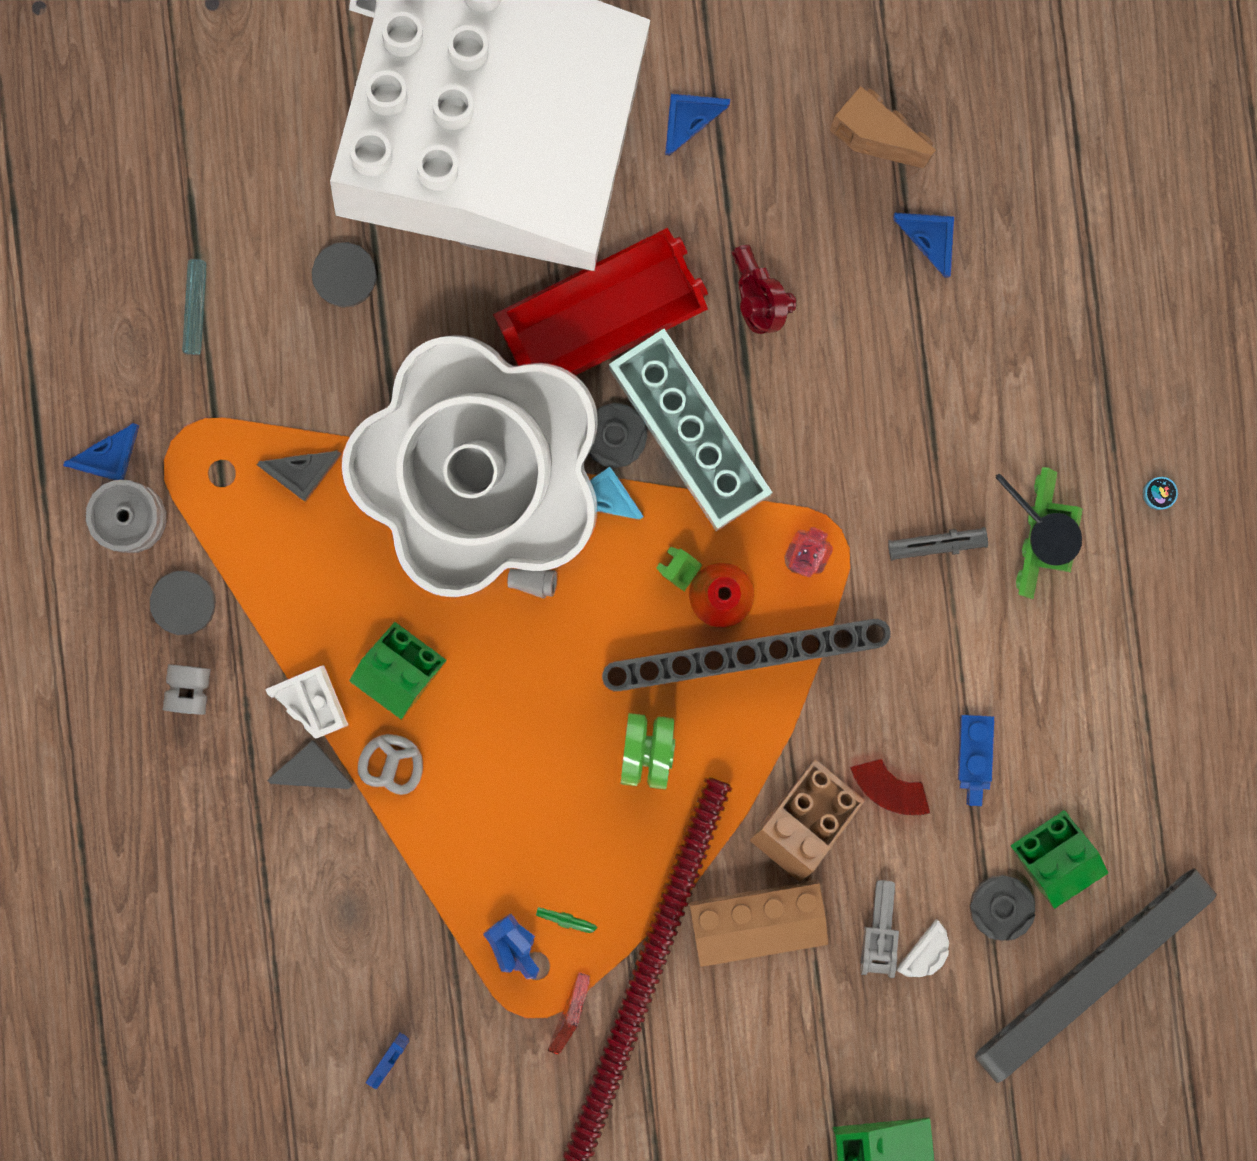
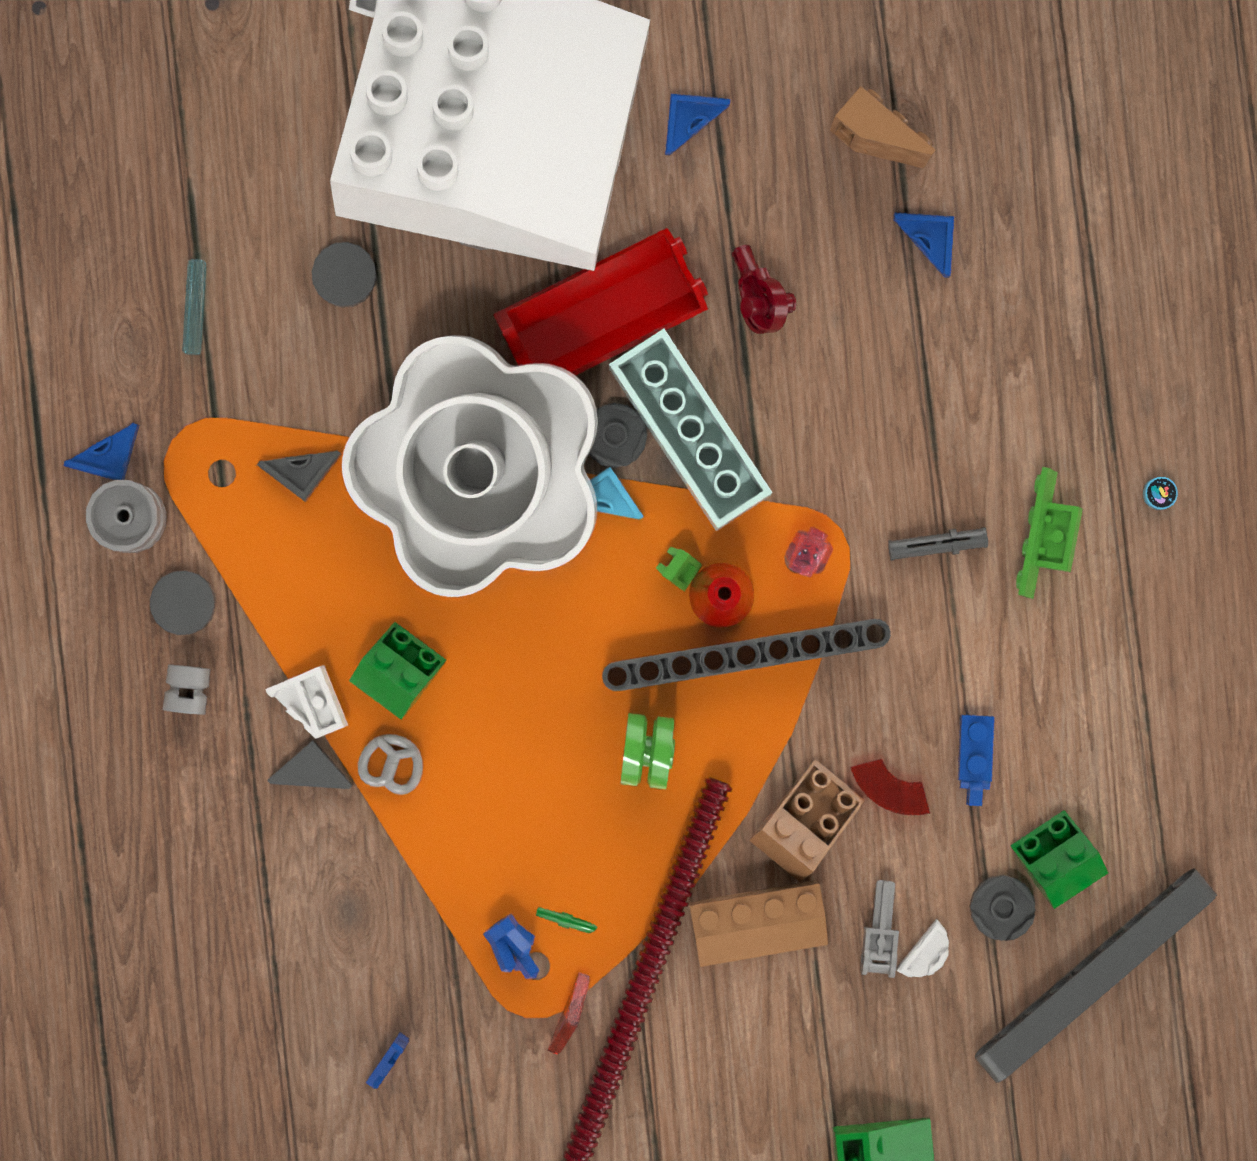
light grey cone [507,568,557,599] -> none
black piece [996,474,1082,566] -> none

